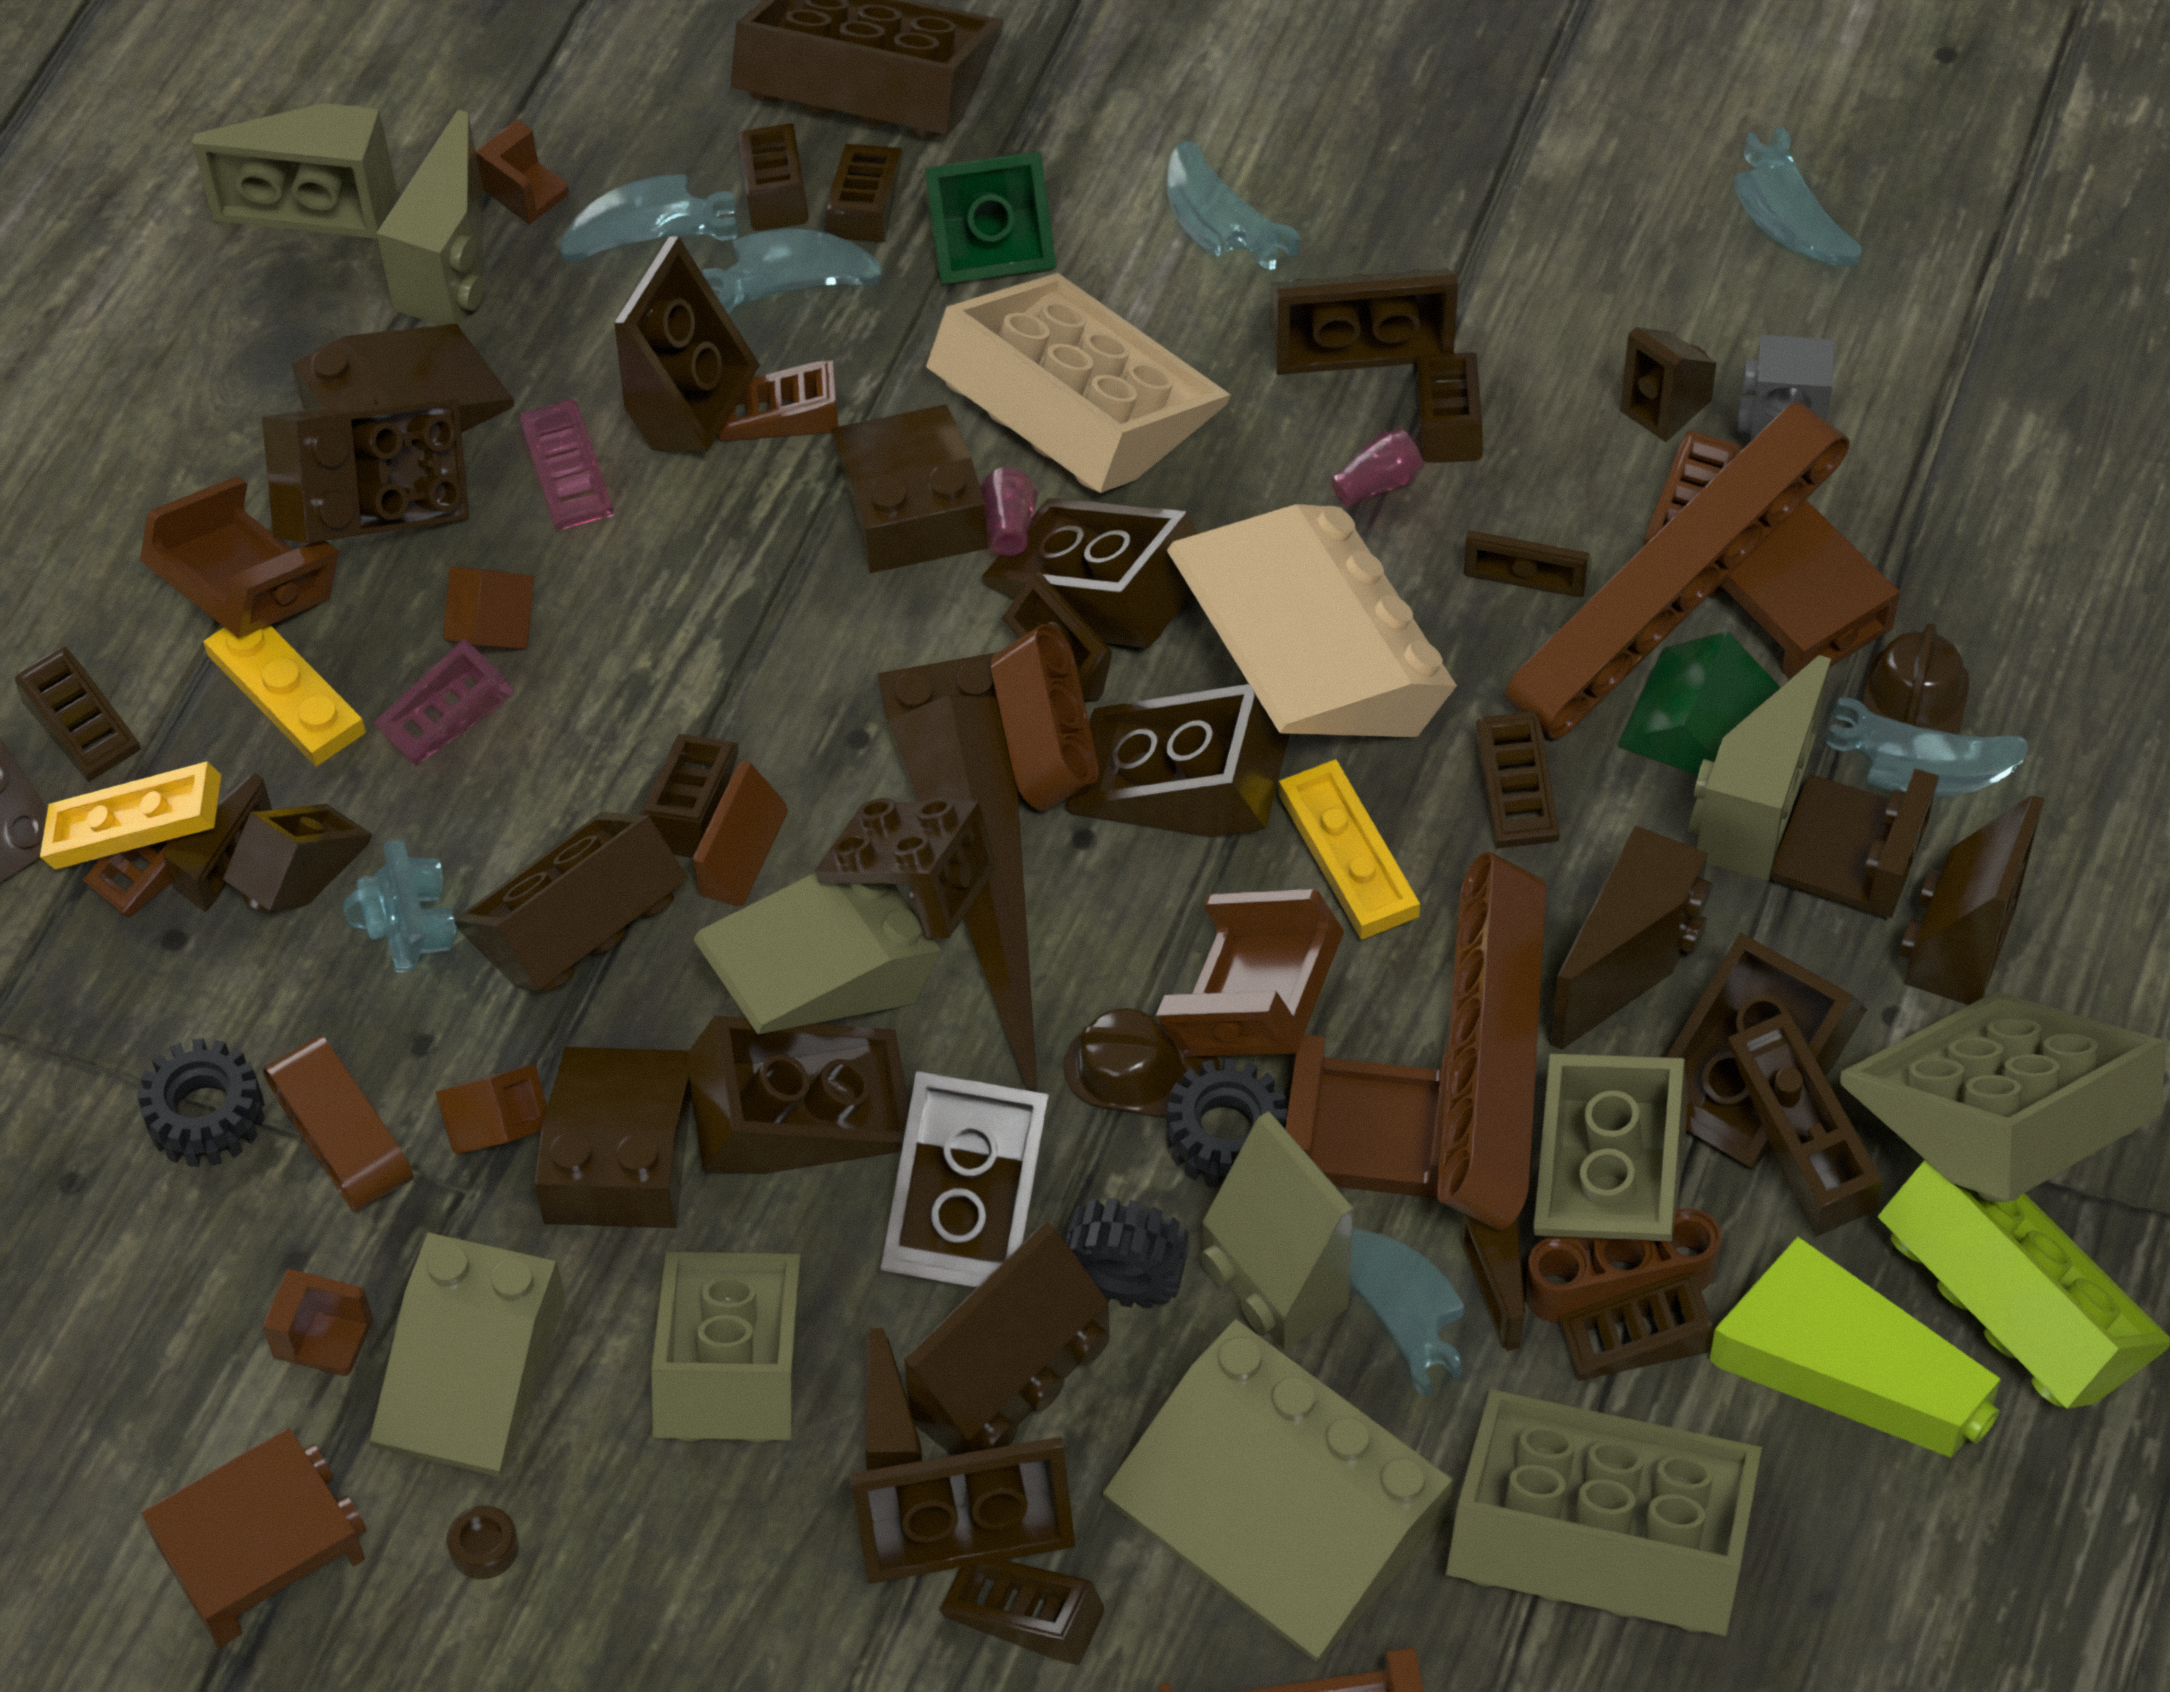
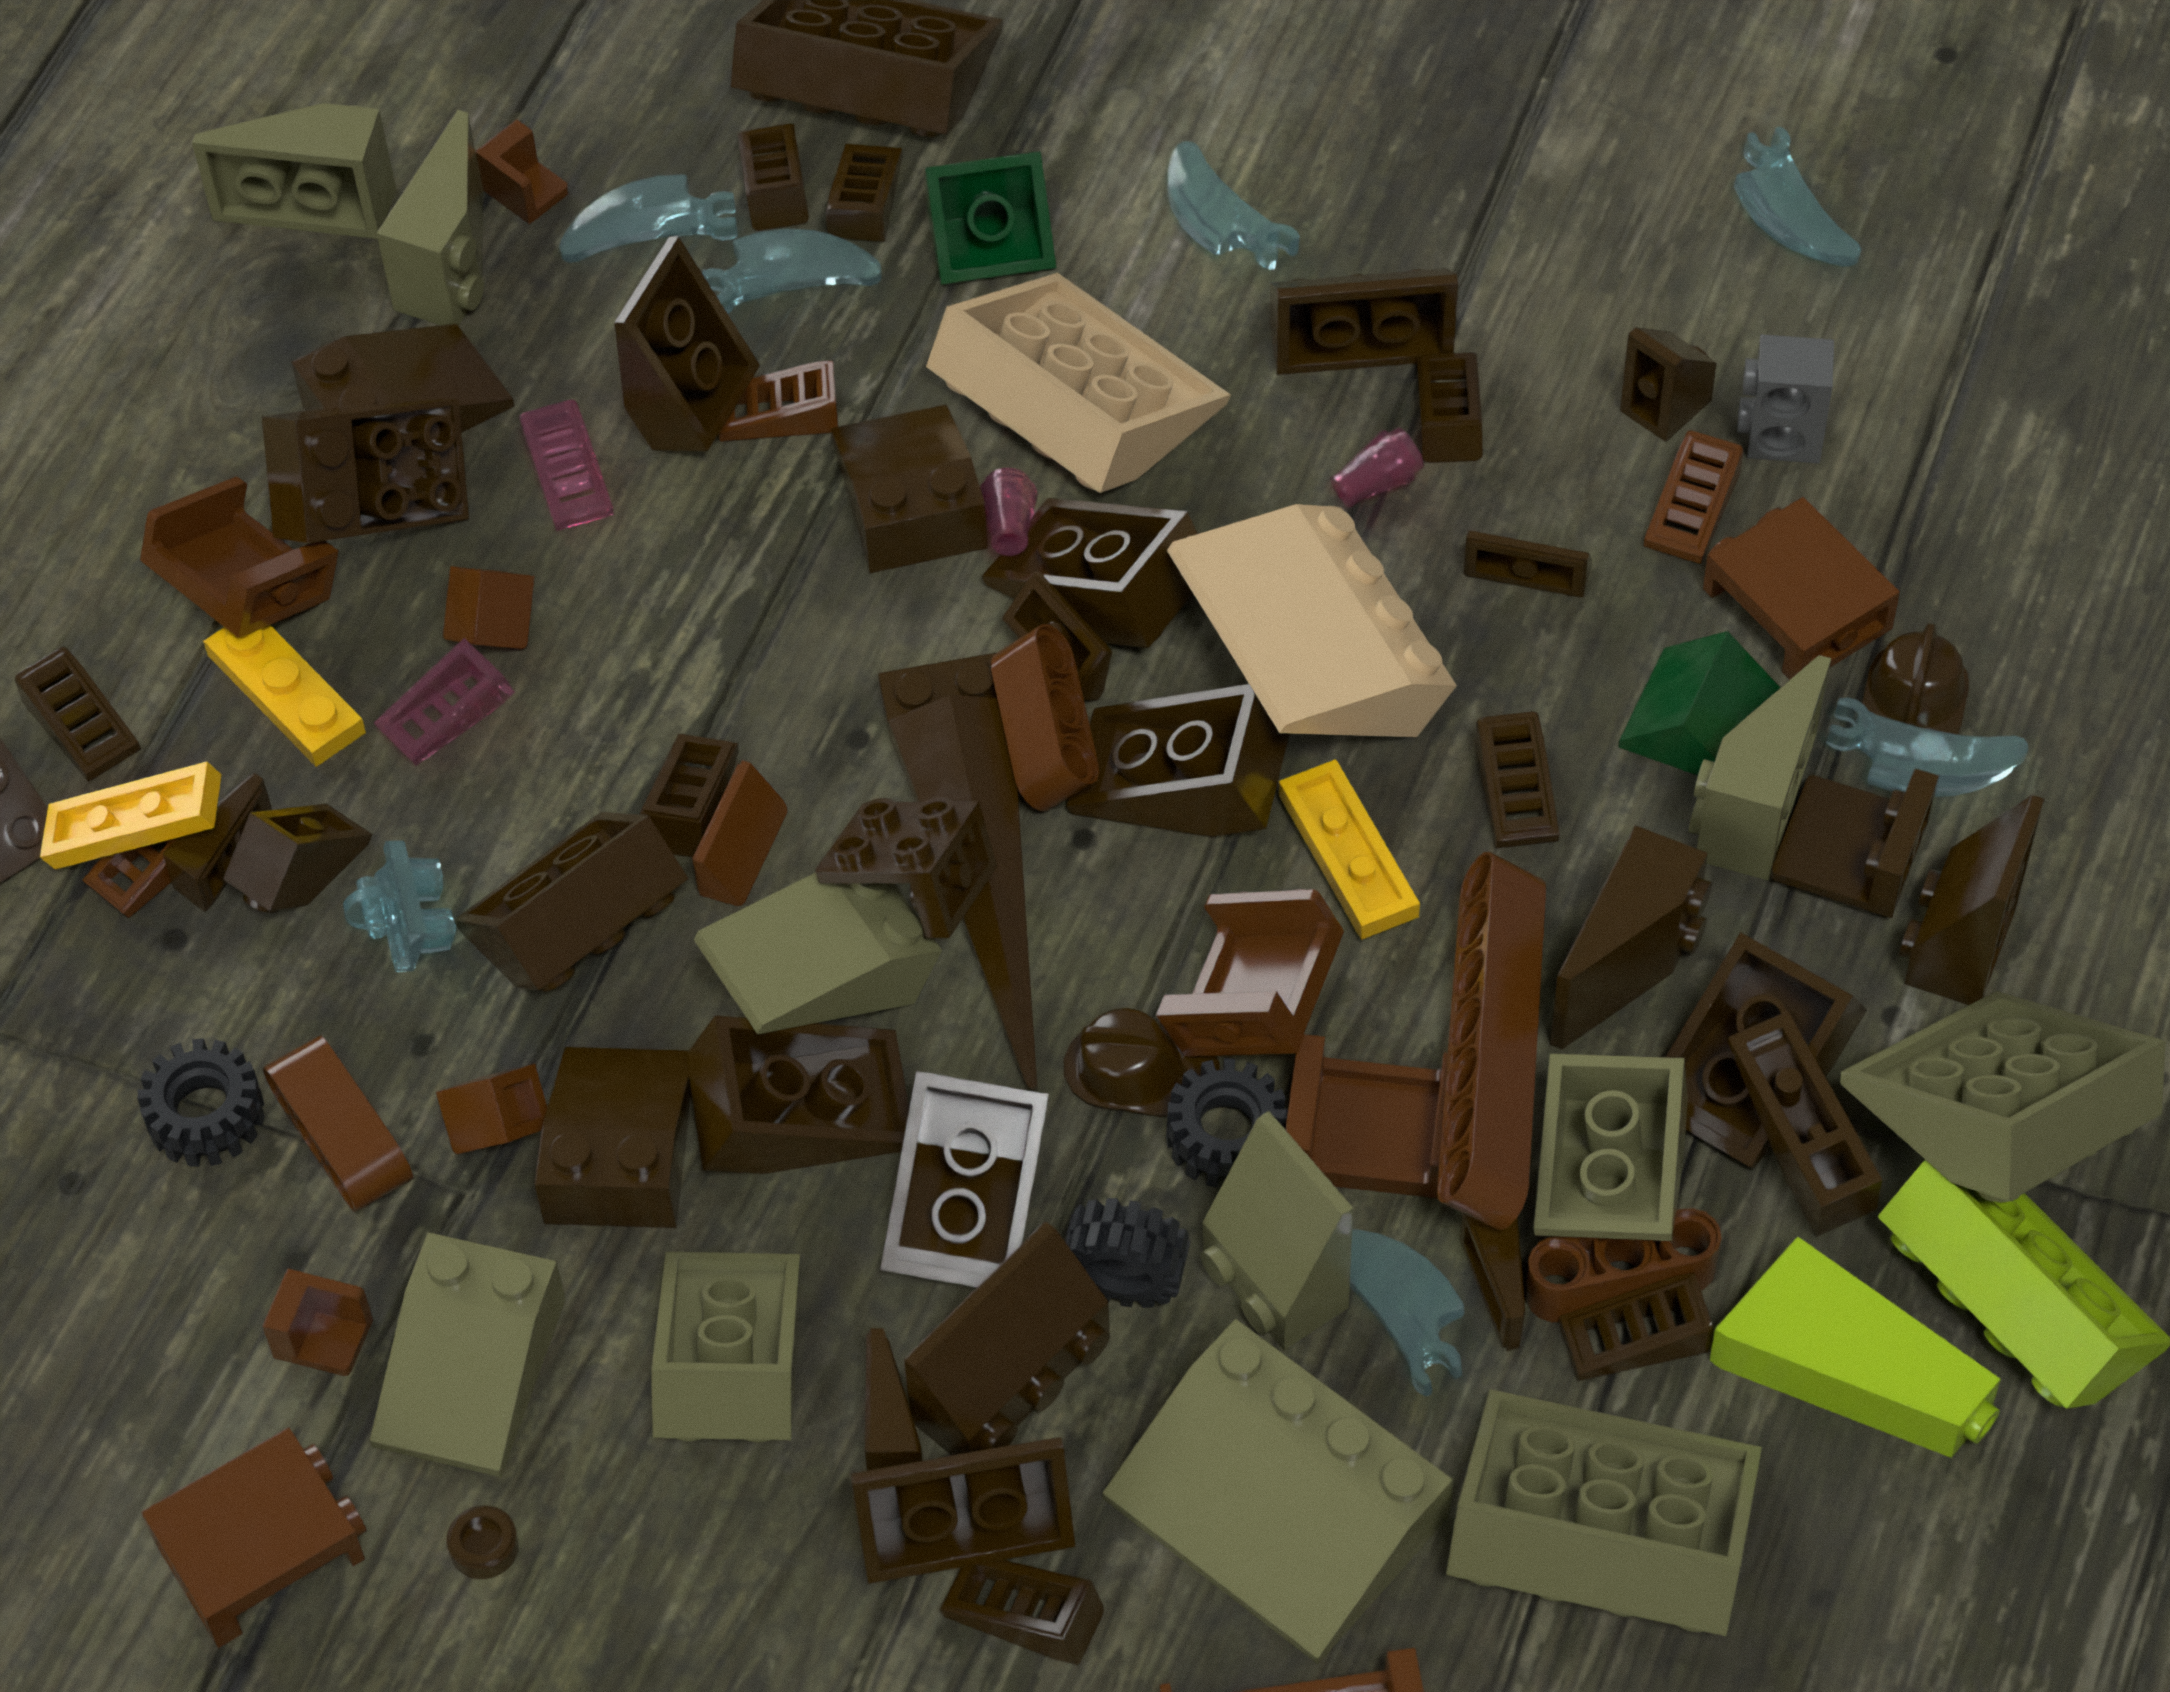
reddish brown beam [1505,402,1850,739] -> none

